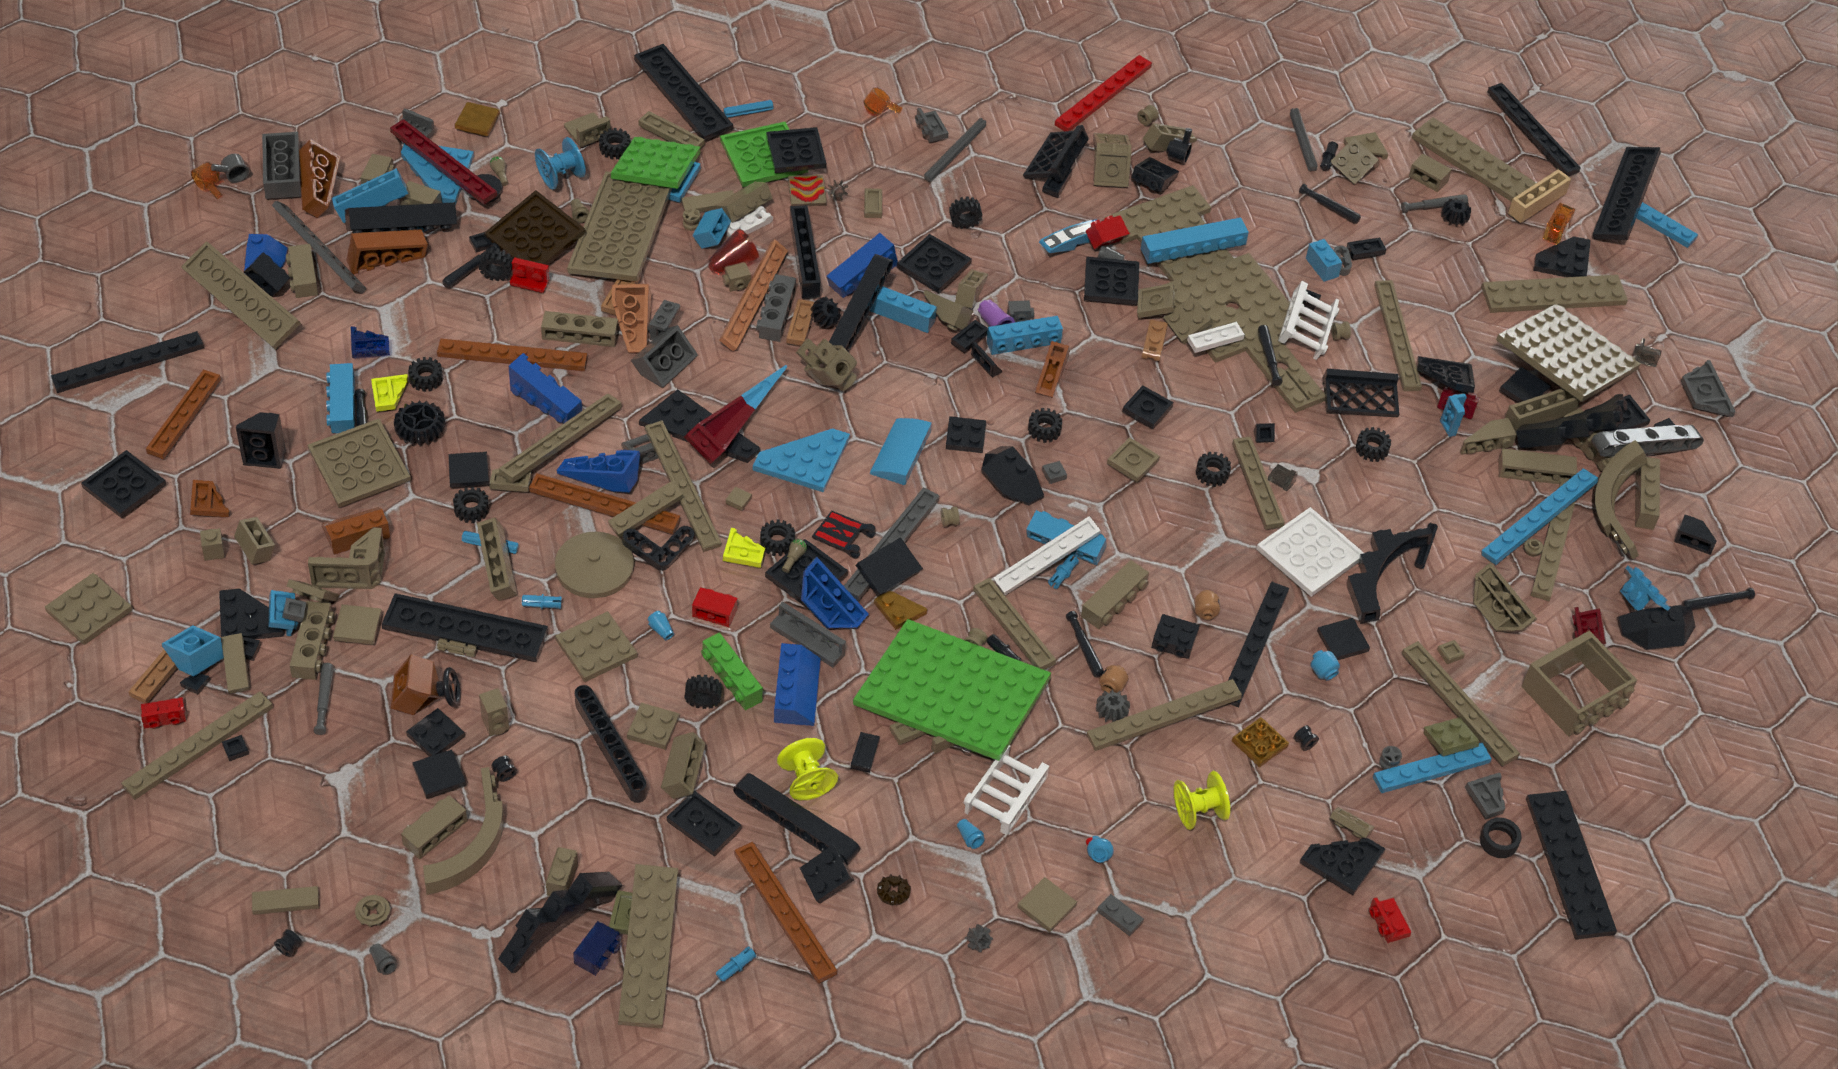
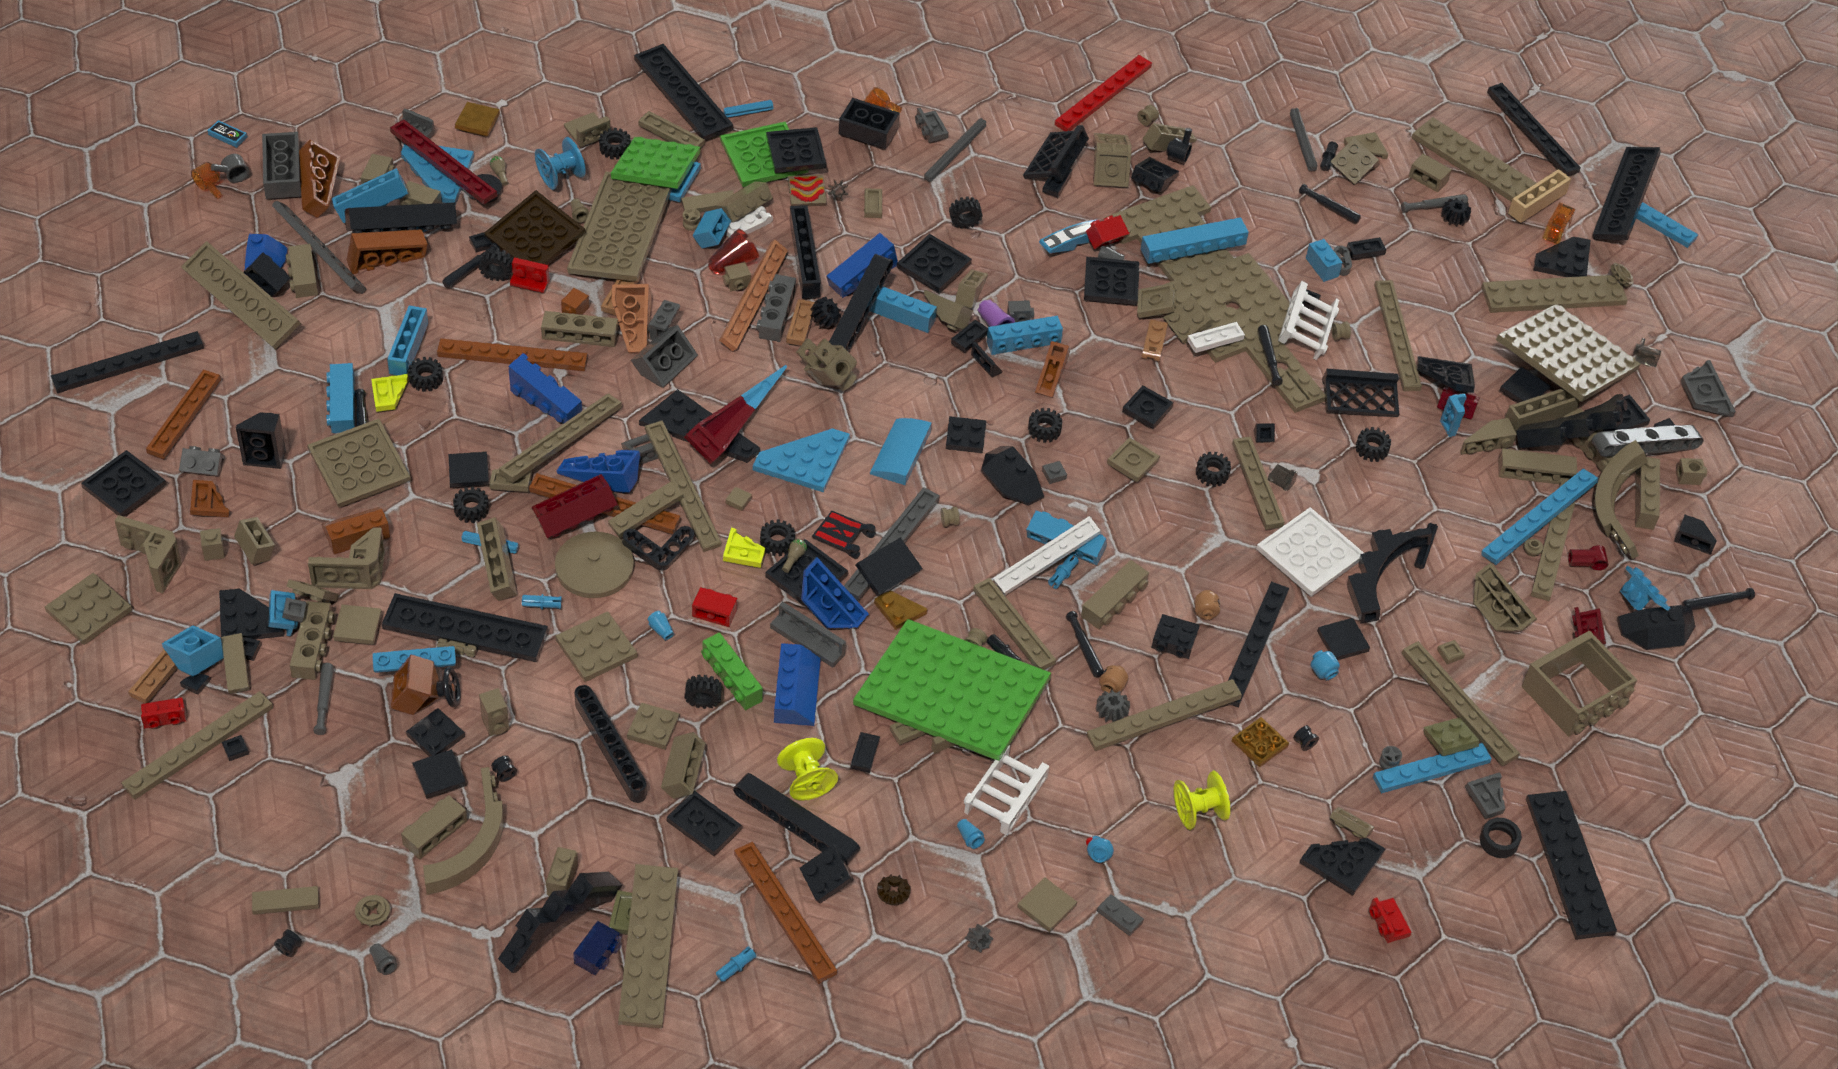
clear blue wing [351,326,390,358] -> none
black gear [394,399,446,446] -> none
none -> dark tan bracket [115,515,182,593]
none -> dark grey bracket [179,446,225,477]
none -> tile [207,120,247,148]
none -> dark azure bracket [373,646,456,673]
none -> dark azure brick [387,305,428,375]
none -> dark red slope [531,474,618,538]
none -> dark orange brick [561,288,589,315]
none -> black brick [838,97,900,149]
none -> dark red piece [1568,545,1609,571]
none -> dark tan gear [1611,263,1633,287]
none -> dark tan brick [1676,458,1707,485]

